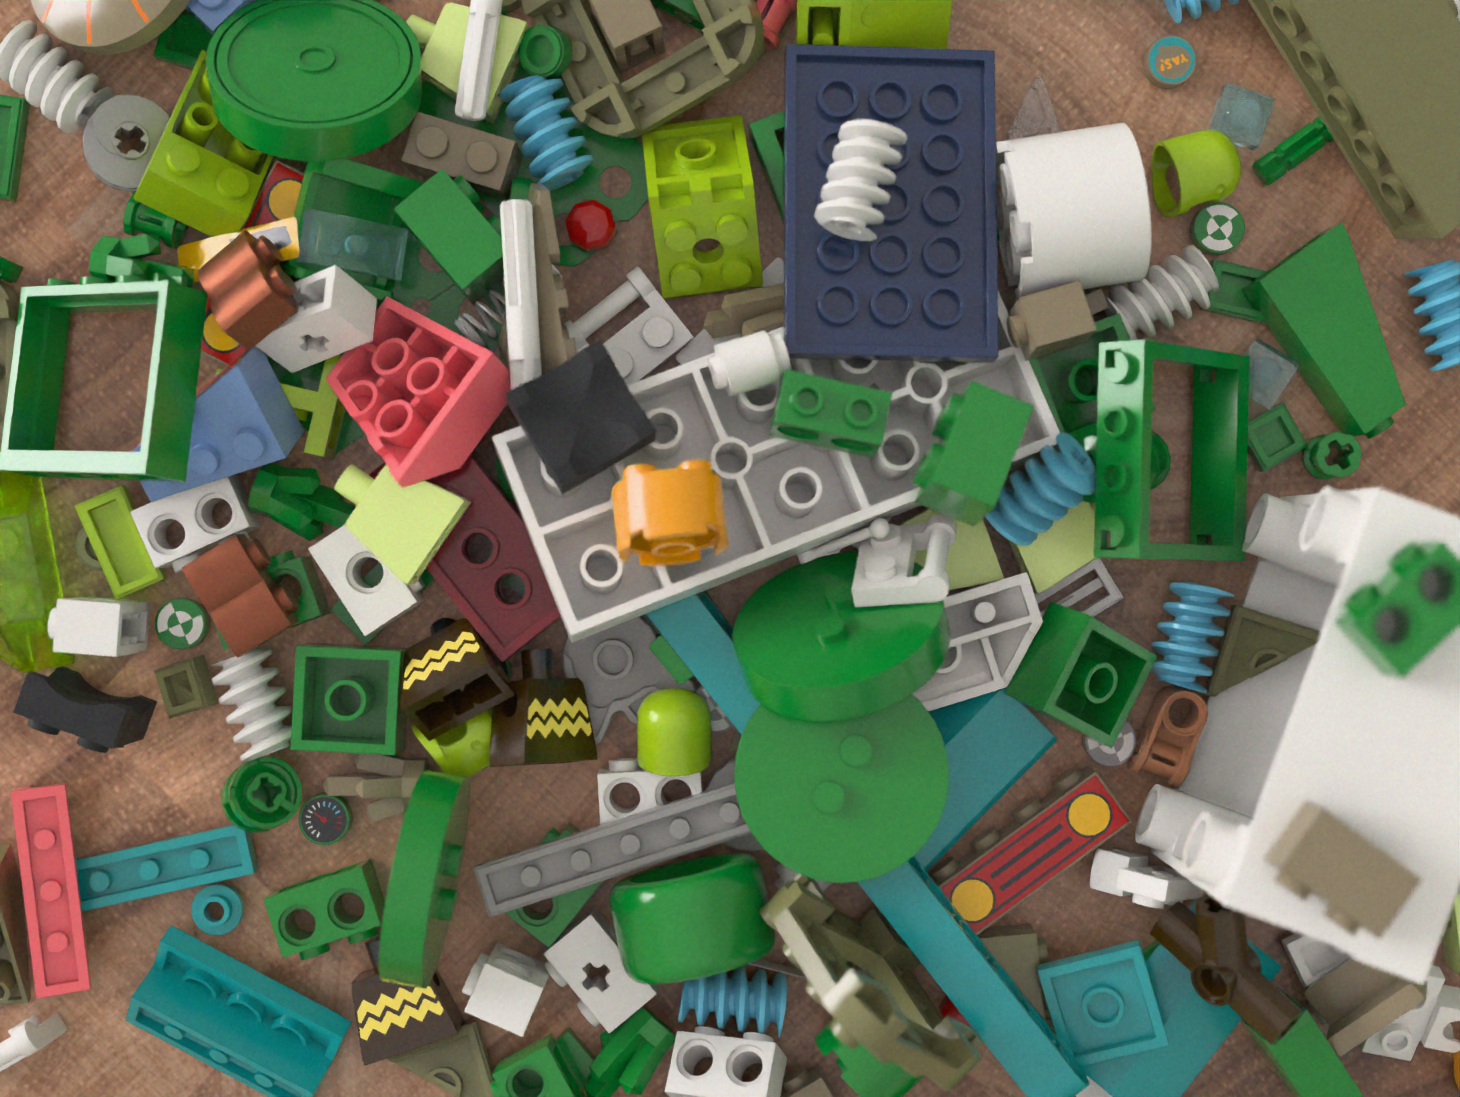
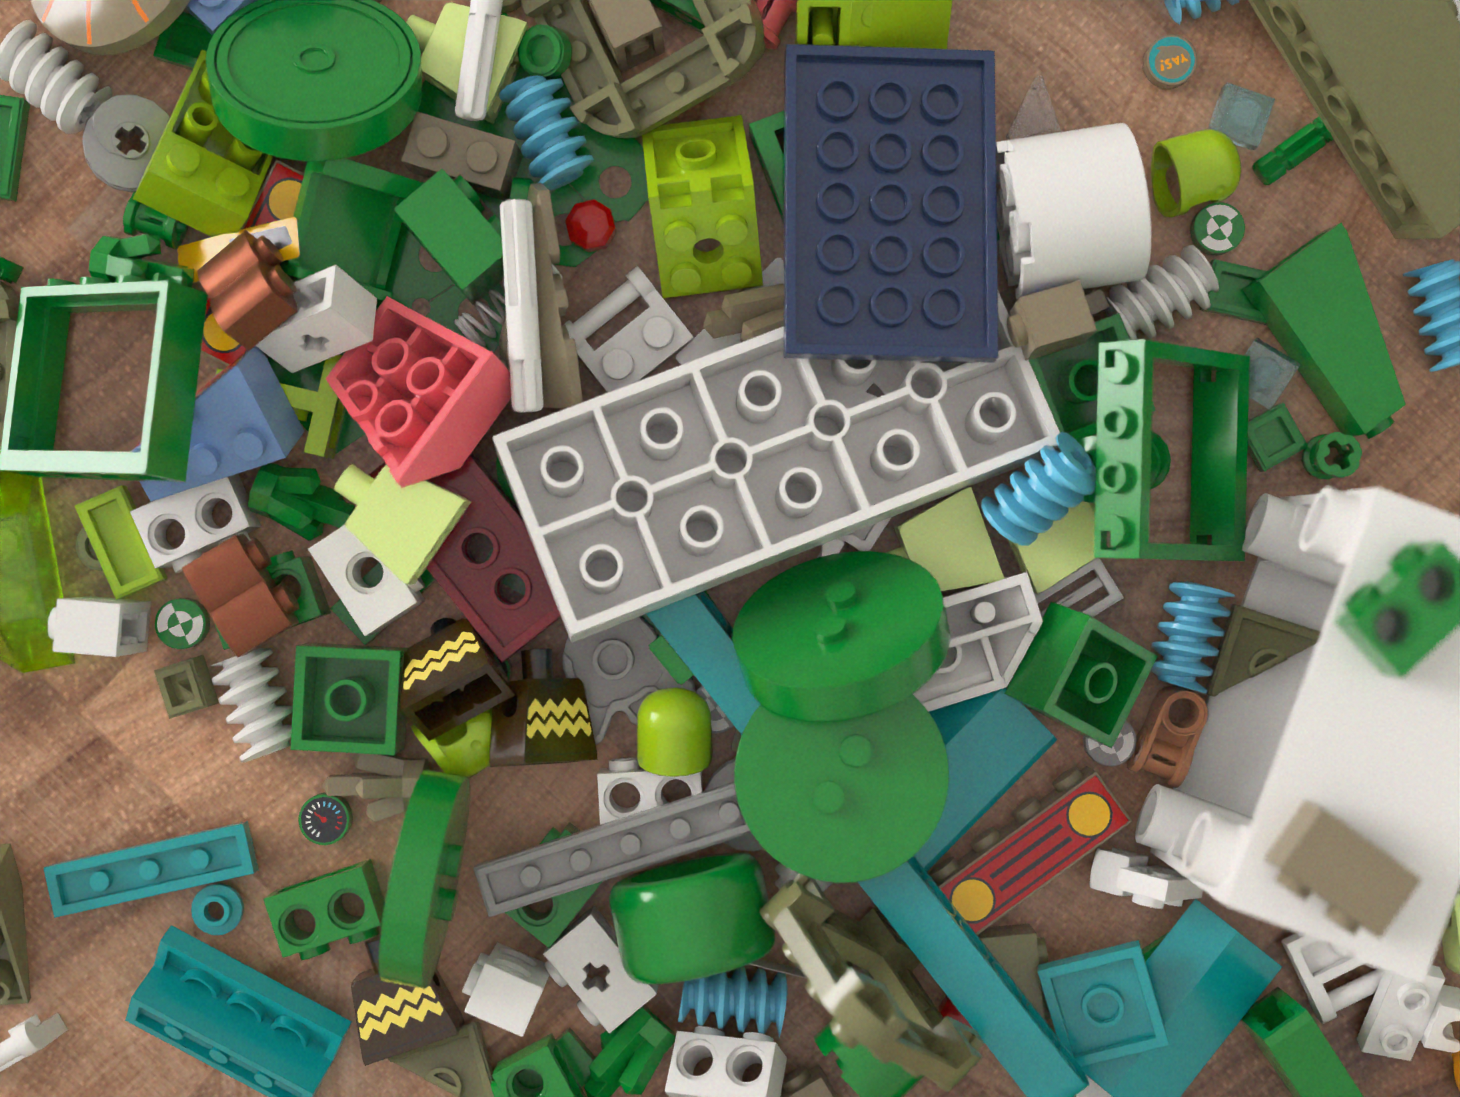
coral fence [11,783,92,999] -> none
black brick [13,666,157,753] -> none
green wheel [221,757,302,833] -> none
clear light blue plate [298,209,408,280] -> none
black brick [505,340,657,495] -> none
light orange brick [612,460,729,566] -> none
white brick [708,330,791,397] -> none
green brick [769,369,892,458] -> none
white hinge [797,518,890,564] -> none
white piece [814,119,908,241] -> none
white plate [851,514,957,607] -> none
green brick [912,381,1034,527] -> none
dark brown piece [1150,894,1304,1045] -> none
dark tan panel [1304,956,1427,1057] -> none

